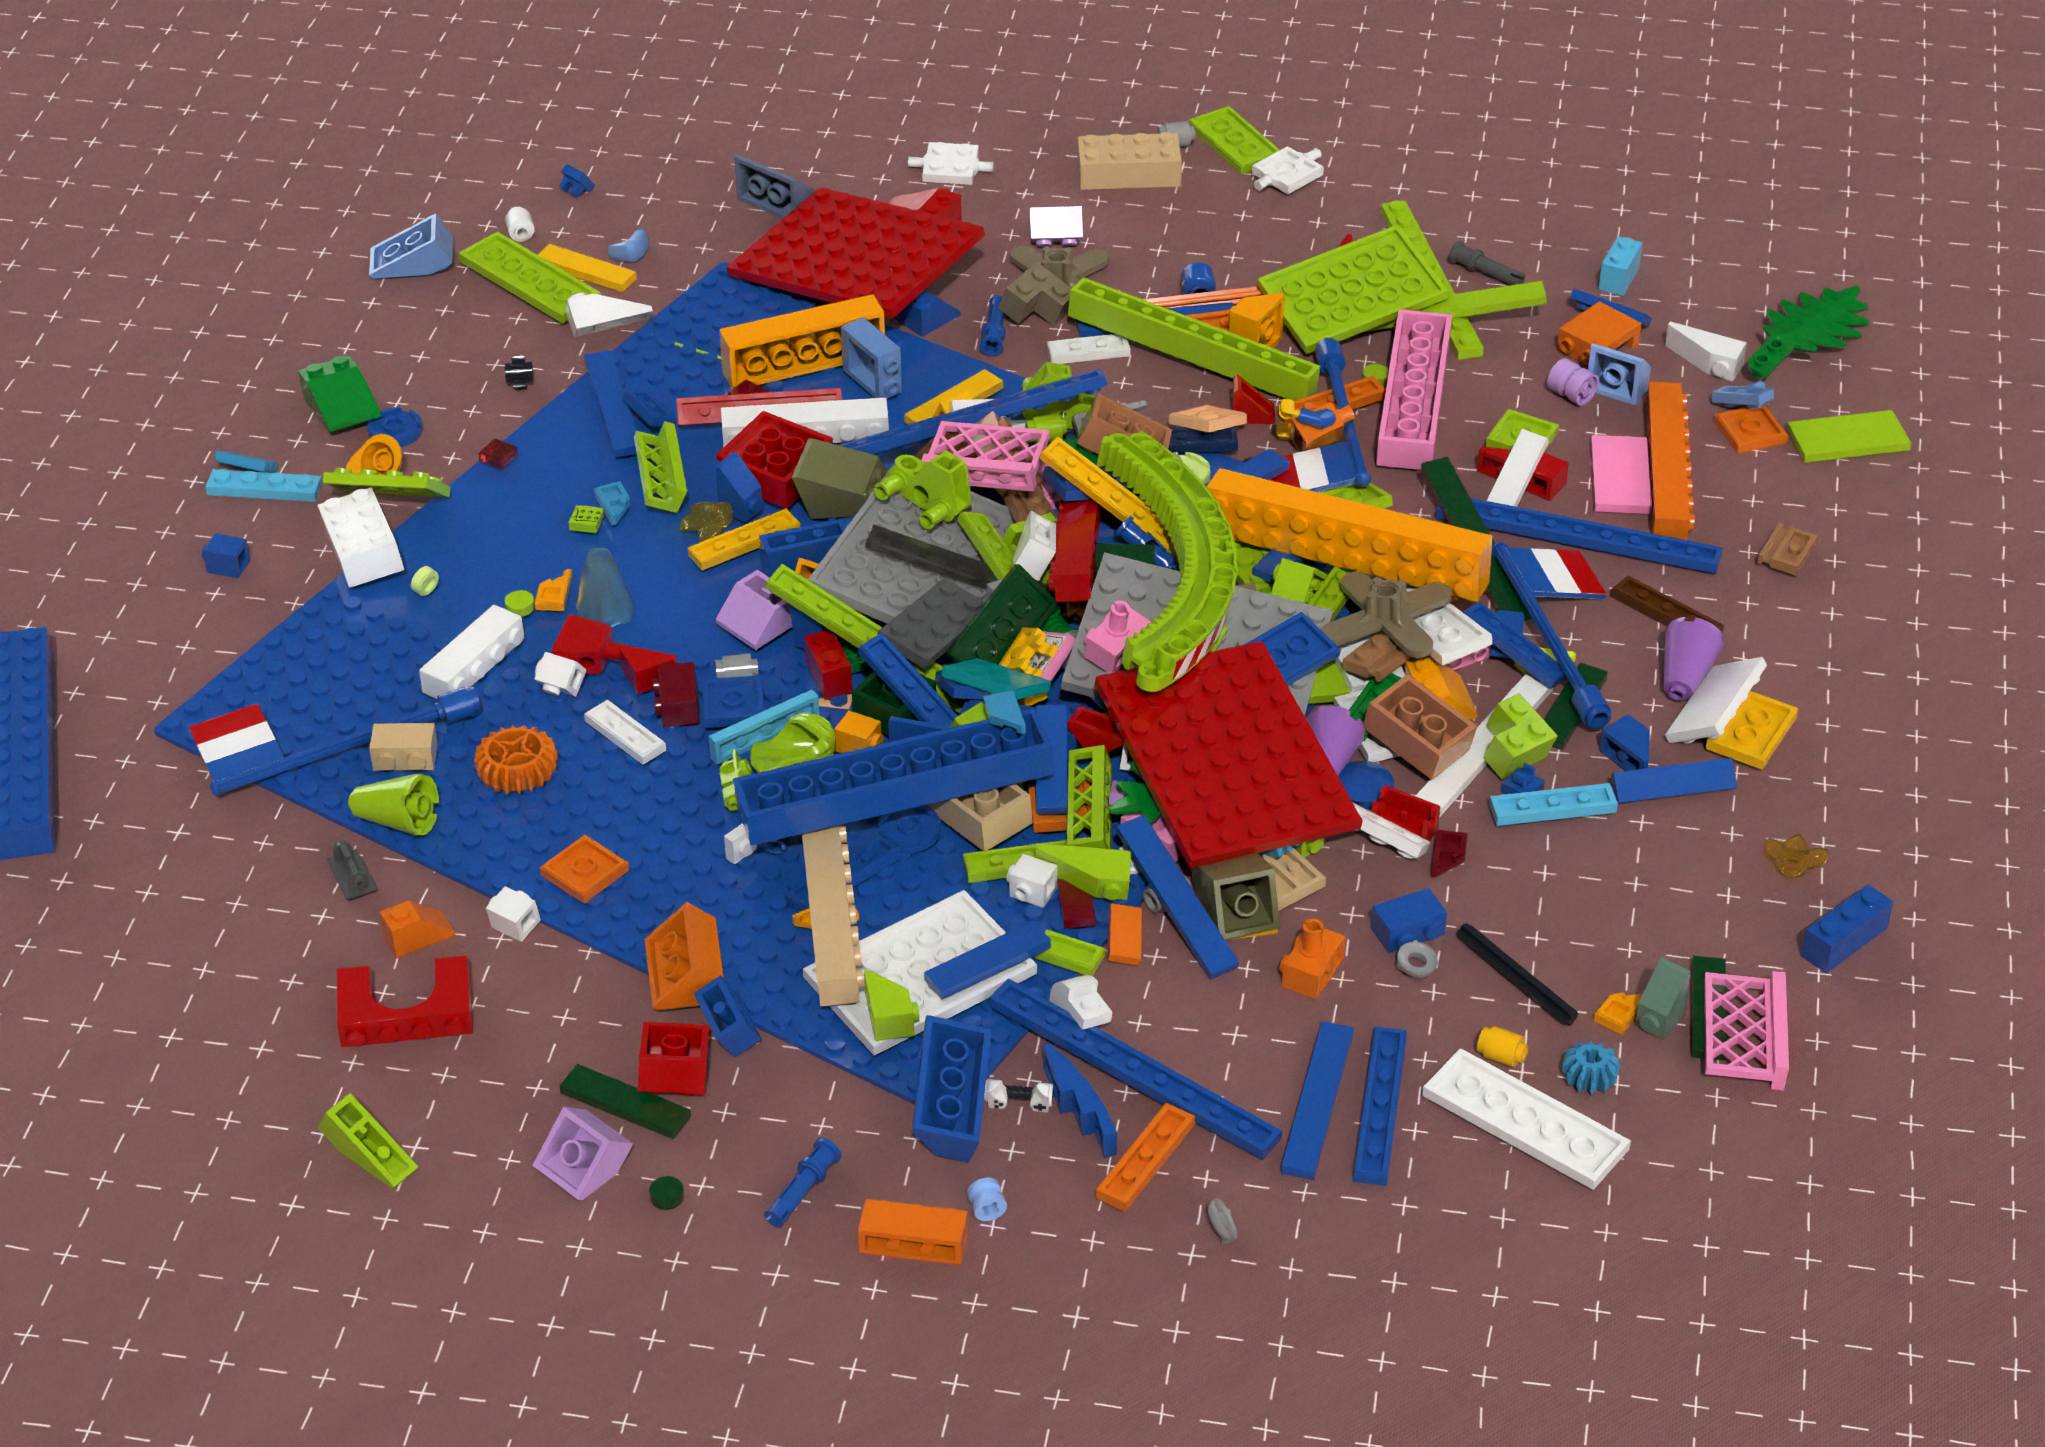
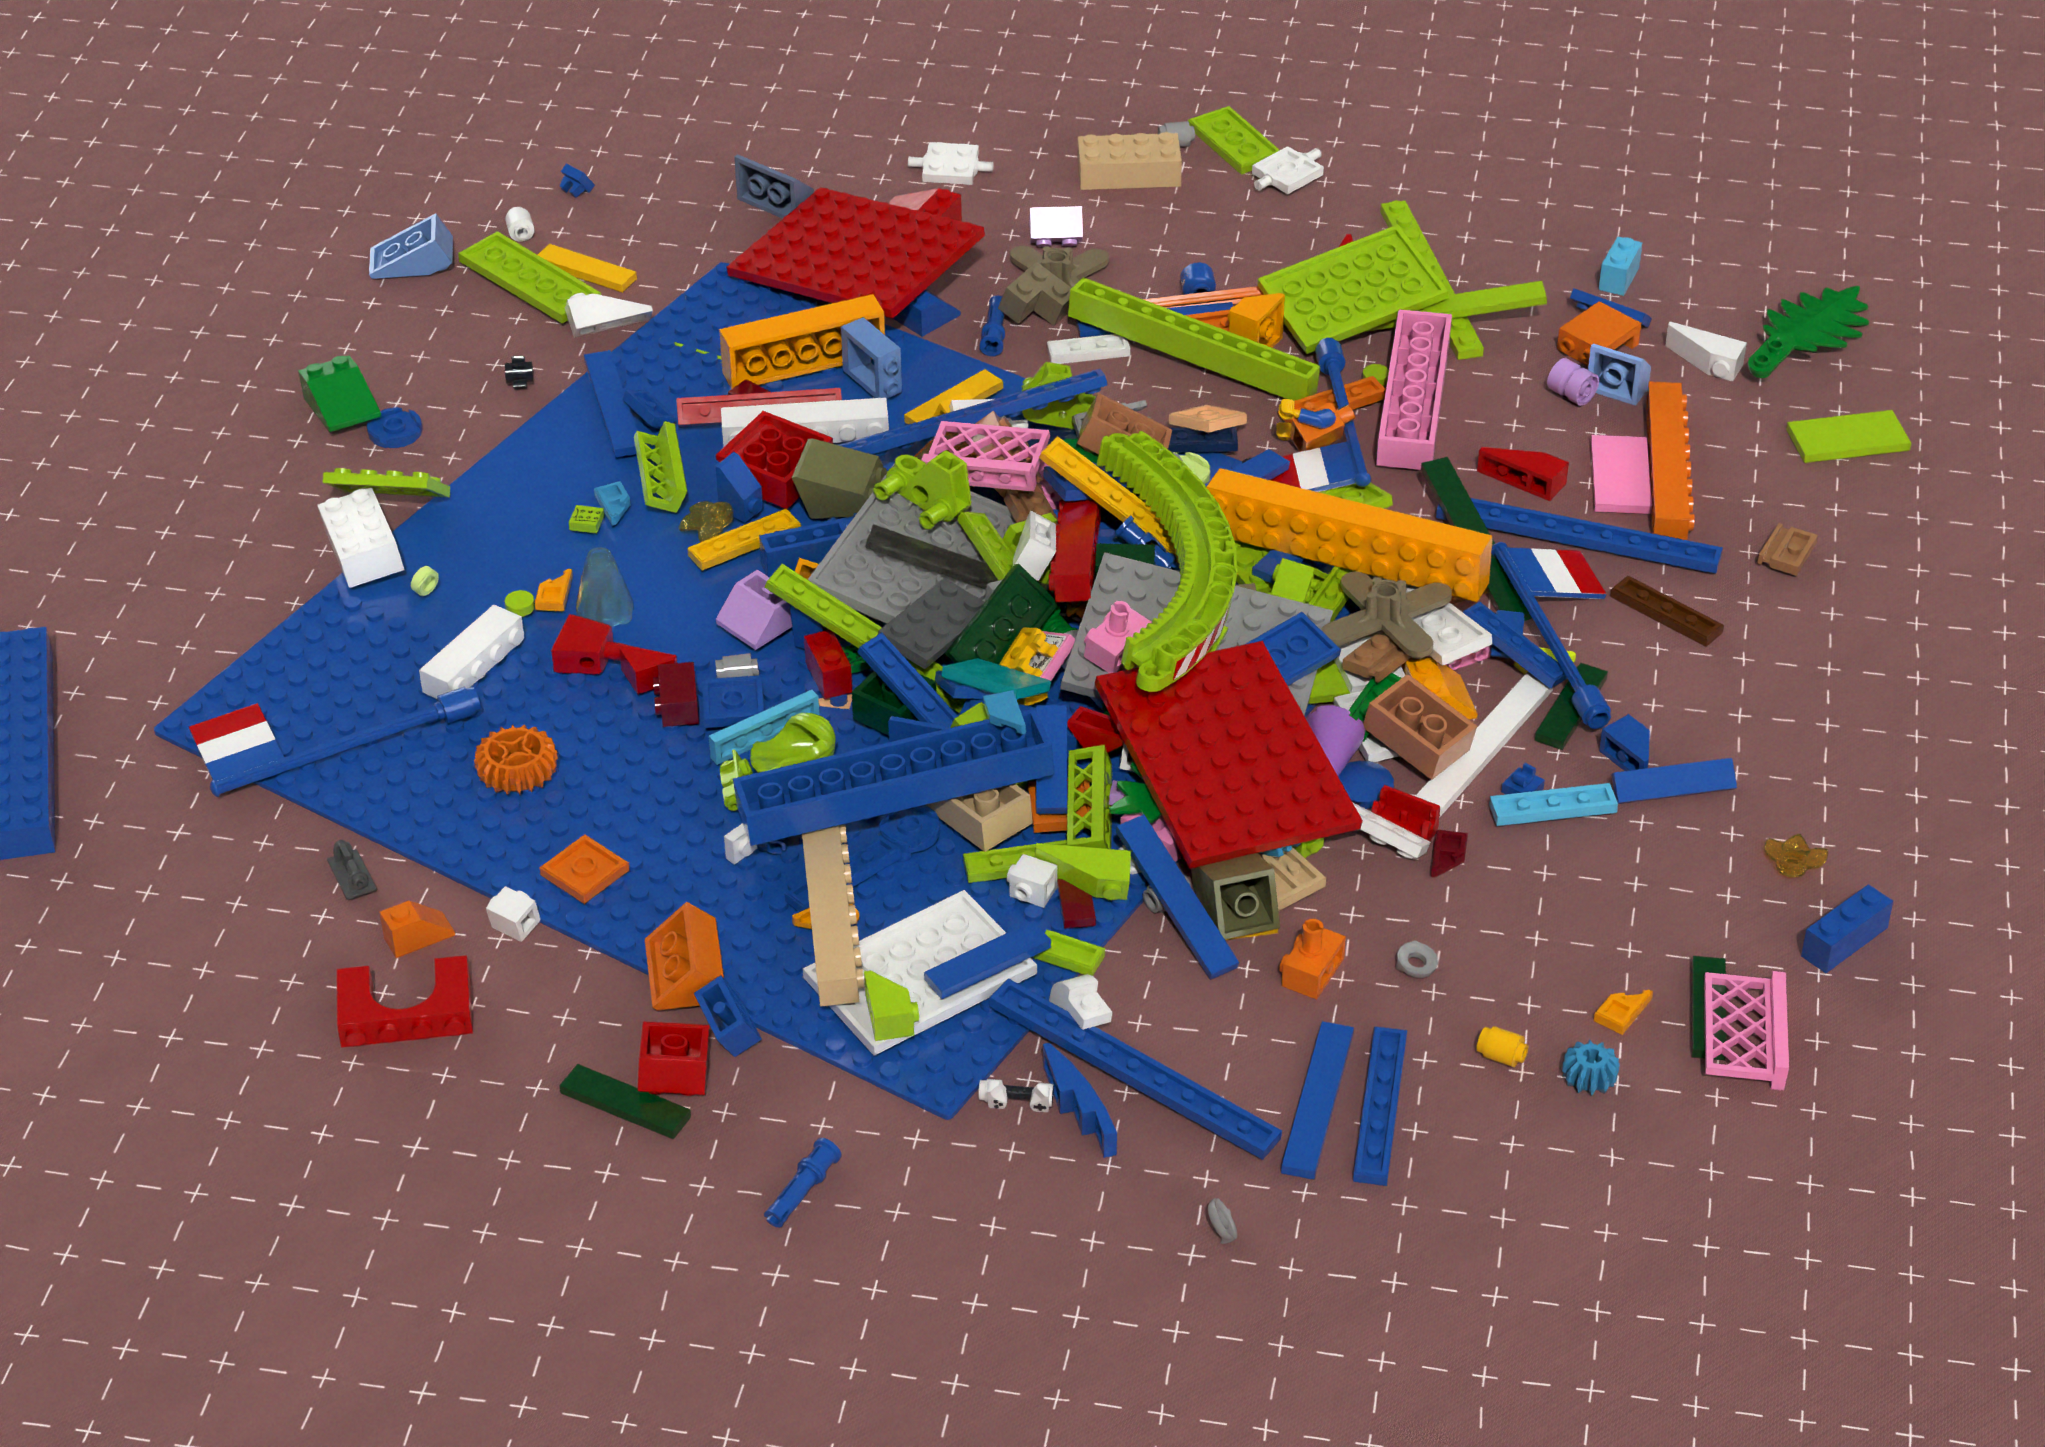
blue brick [202,533,251,578] -> none
medium azure plate [205,469,323,502] -> none
dark azure tile [214,450,278,473] -> none
lime slope [317,1093,419,1189] -> none
light orange piece [346,434,402,475] -> none
lime cone [348,773,439,836] -> none
tan brick [369,723,438,771] -> none
clear red tile [478,438,518,469] -> none
lavender slope [532,1107,633,1200] -> none
white brick [534,652,587,697] -> none
white tile [584,700,666,765] -> none
medium blue hair [608,229,650,263] -> none
dark green tile [649,1176,684,1210] -> none
light orange brick [834,711,884,753] -> none
orange brick [858,1199,968,1265] -> none
blue slope [912,1015,991,1163] -> none
light blue wheel [967,1177,1007,1221] -> none
lime brick [1025,413,1067,443] -> none
orange plate [1096,1103,1195,1212] -> none
orange tile [1107,903,1142,966] -> none
red slope [1232,374,1275,424] -> none
blue brick [1371,888,1447,953] -> none
white plate [1422,1048,1631,1190] -> none
dark grey pin [1448,241,1526,285] -> none
black axle [1457,923,1578,1026] -> none
lime brick [1483,693,1558,779] -> none
lime plate [1485,409,1559,452] -> none
white tile [1487,429,1549,507] -> none
sand green slope [1635,957,1691,1040] -> none
medium lavender cone [1664,617,1724,701] -> none
white tile [1665,657,1767,744] -> none
yellow plate [1706,691,1799,770] -> none
medium blue plate [1712,381,1774,409] -> none
orange tile [1713,404,1788,454] -> none

